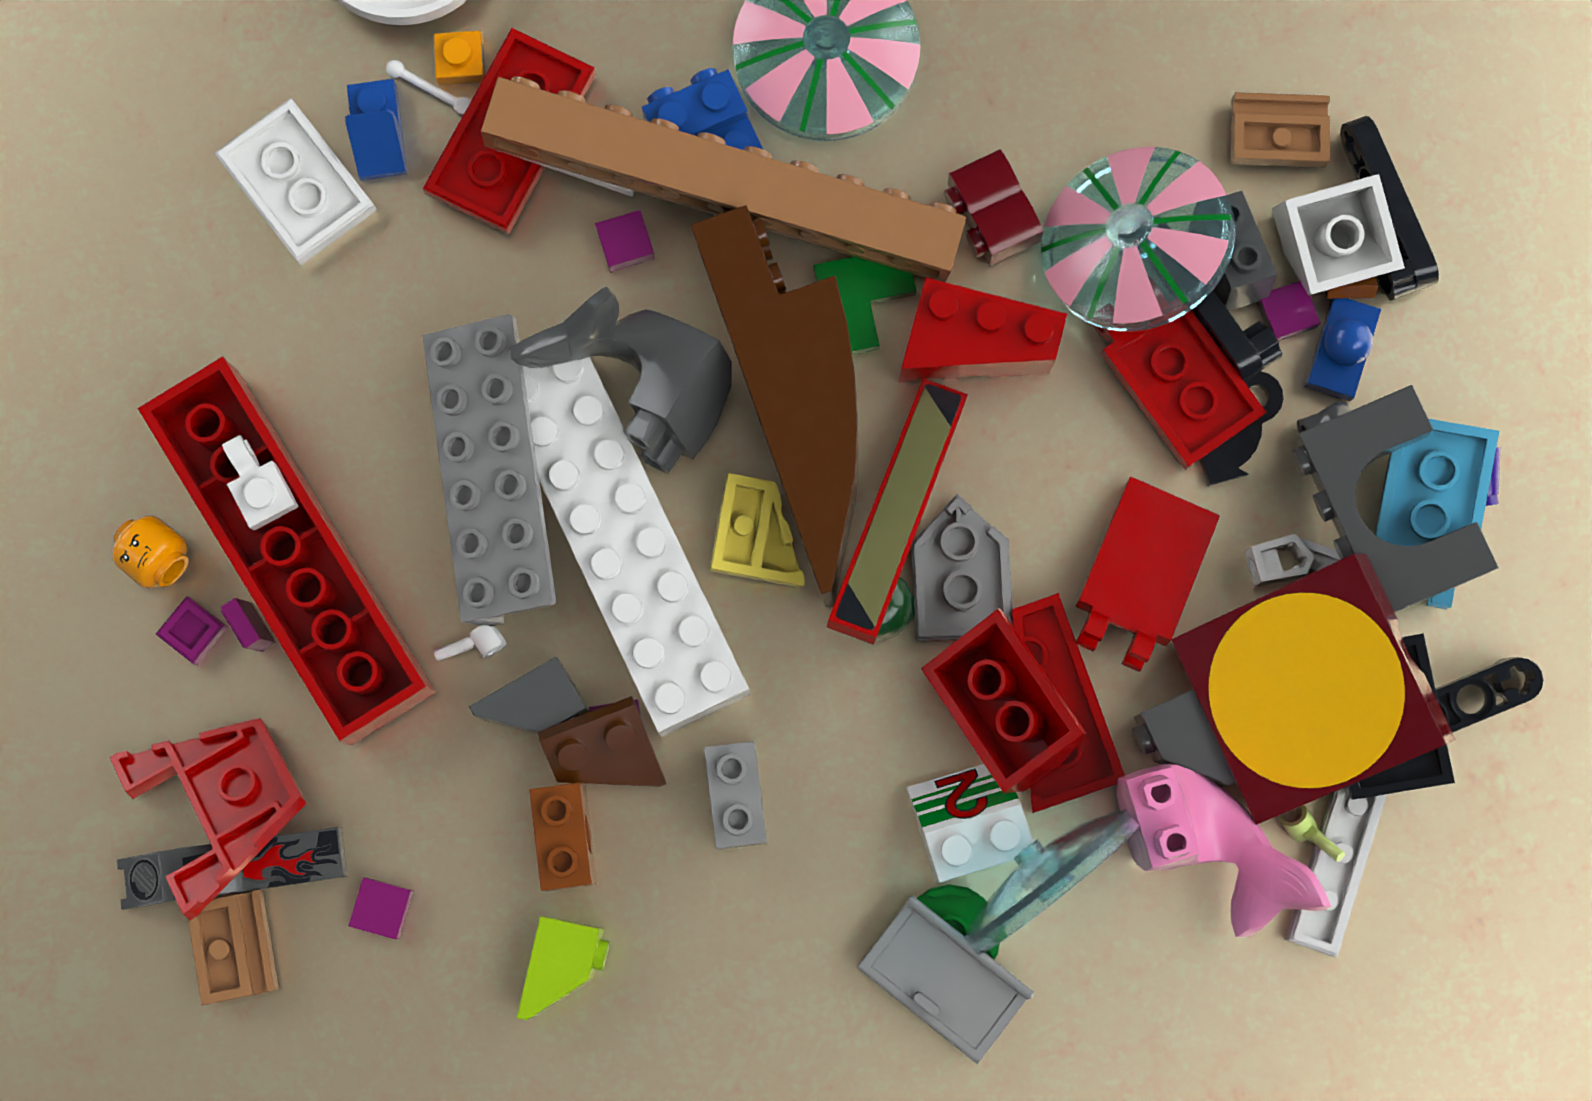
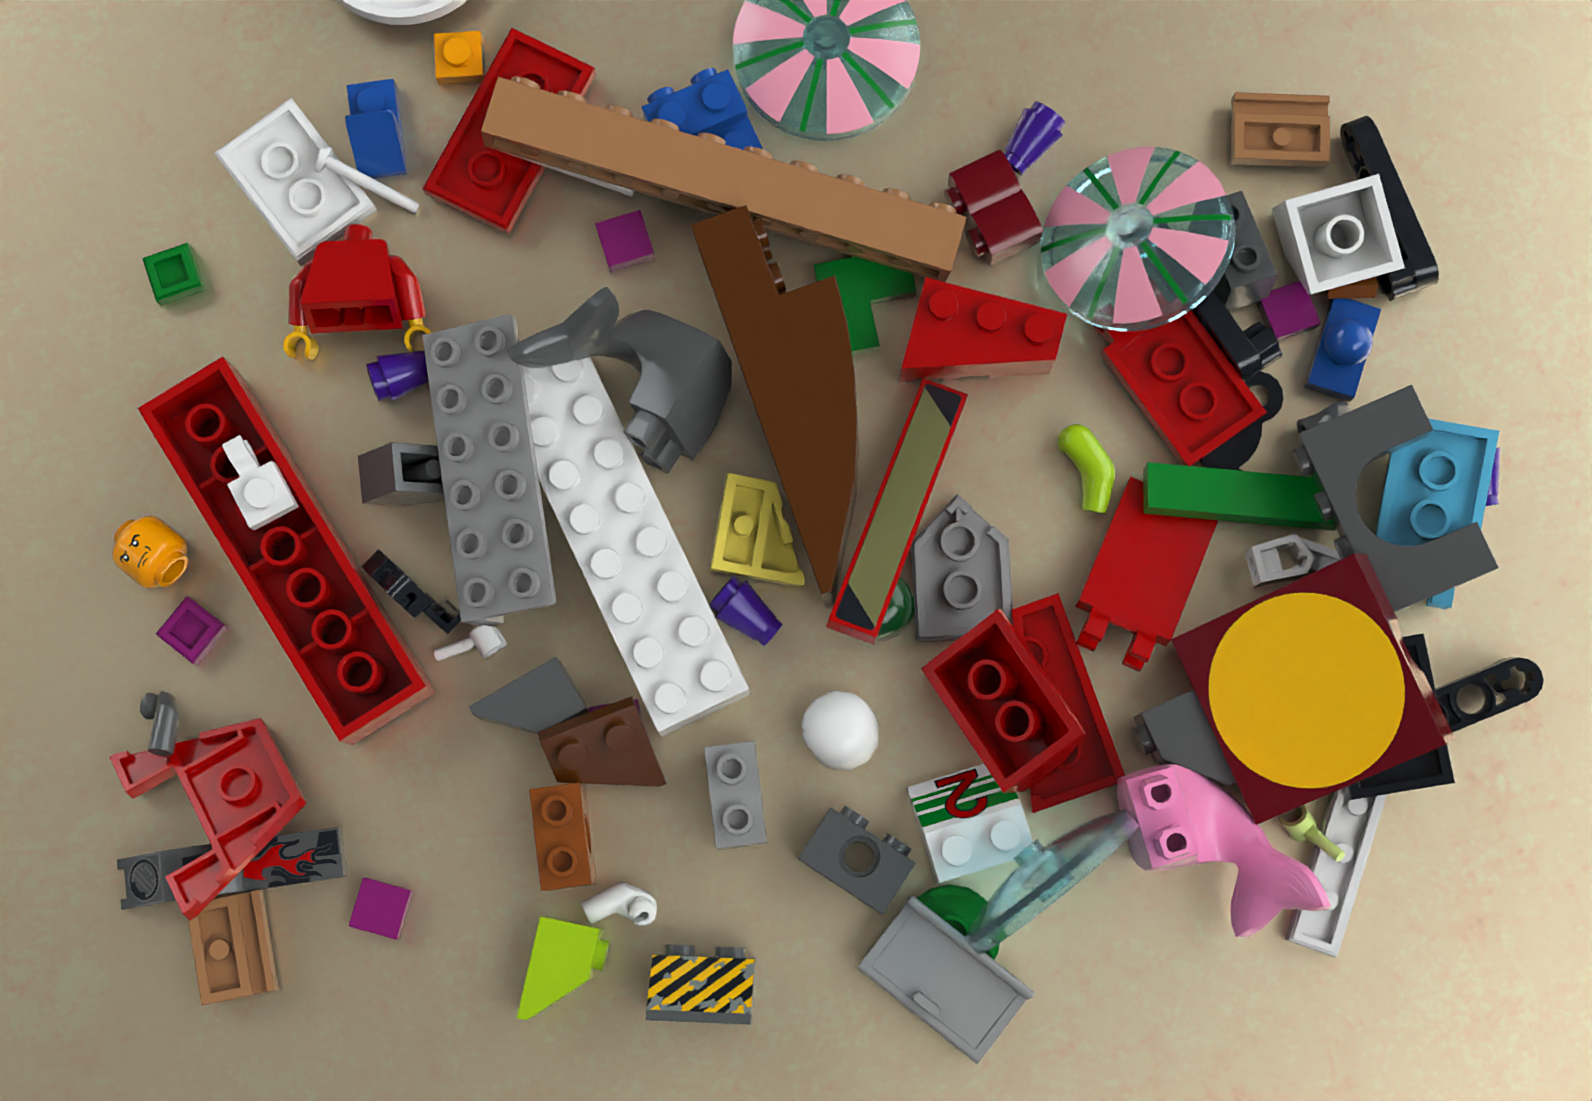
magenta tile [220,598,276,652] -> none
white hinge [386,60,471,117] -> none
none -> dark grey arm [140,691,180,756]
none -> green tile [142,243,206,306]
none -> red torso [283,224,431,360]
none -> white piece [314,146,420,214]
none -> dark grey slope [358,442,445,506]
none -> black piece [361,549,461,634]
none -> dark purple cone [366,350,429,402]
none -> white arm [581,882,657,926]
none -> slope [646,944,756,1025]
none -> dark purple cone [709,576,783,646]
none -> dark grey brick [798,805,916,915]
none -> white hair [801,691,879,770]
none -> dark purple cone [1004,101,1066,175]
none -> lime arm [1057,424,1115,514]
none -> green tile [1143,462,1336,531]

